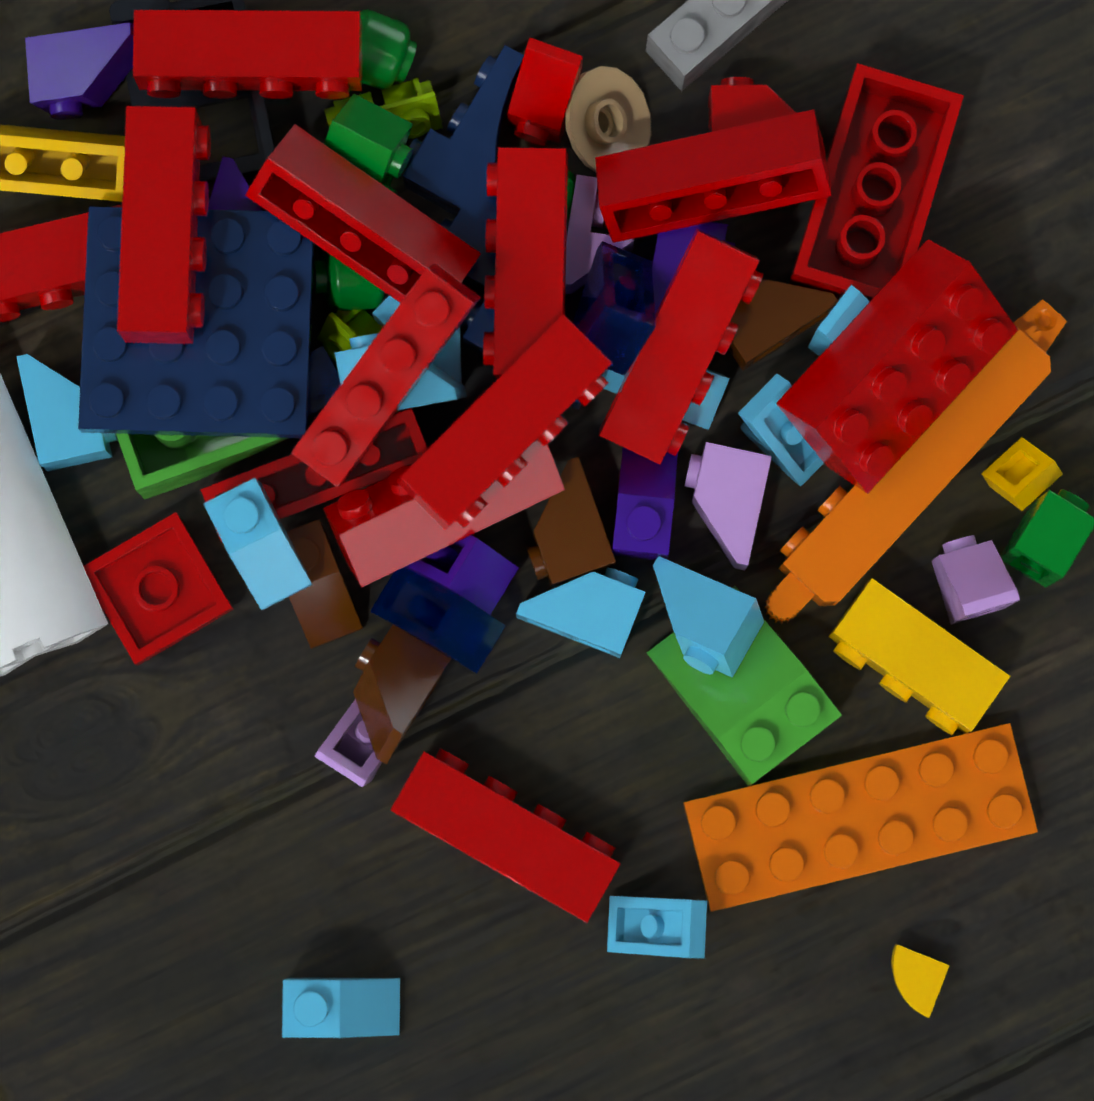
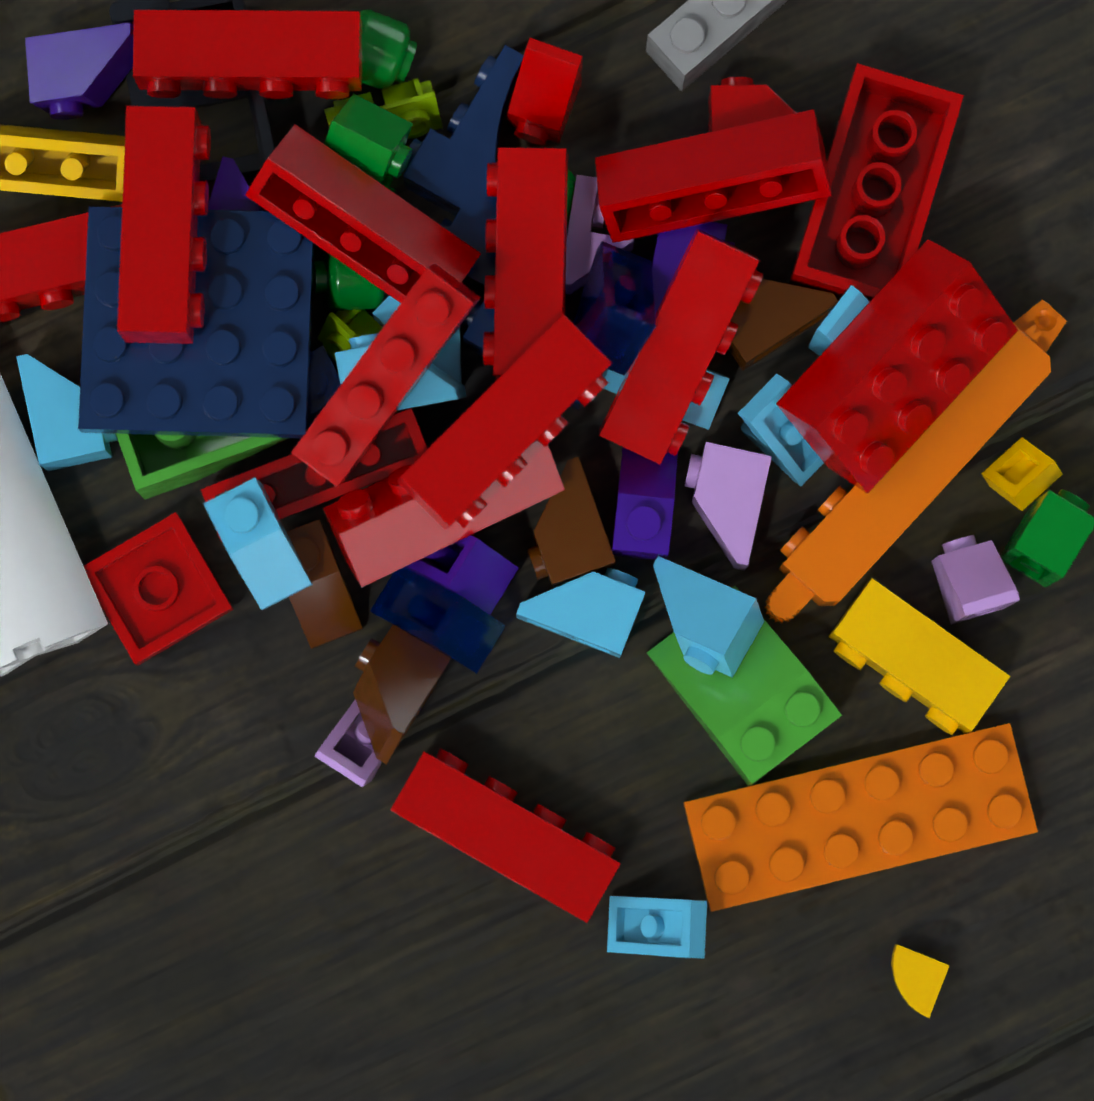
medium azure slope [282,978,400,1038] -> none
tan dish [565,66,651,172] -> none

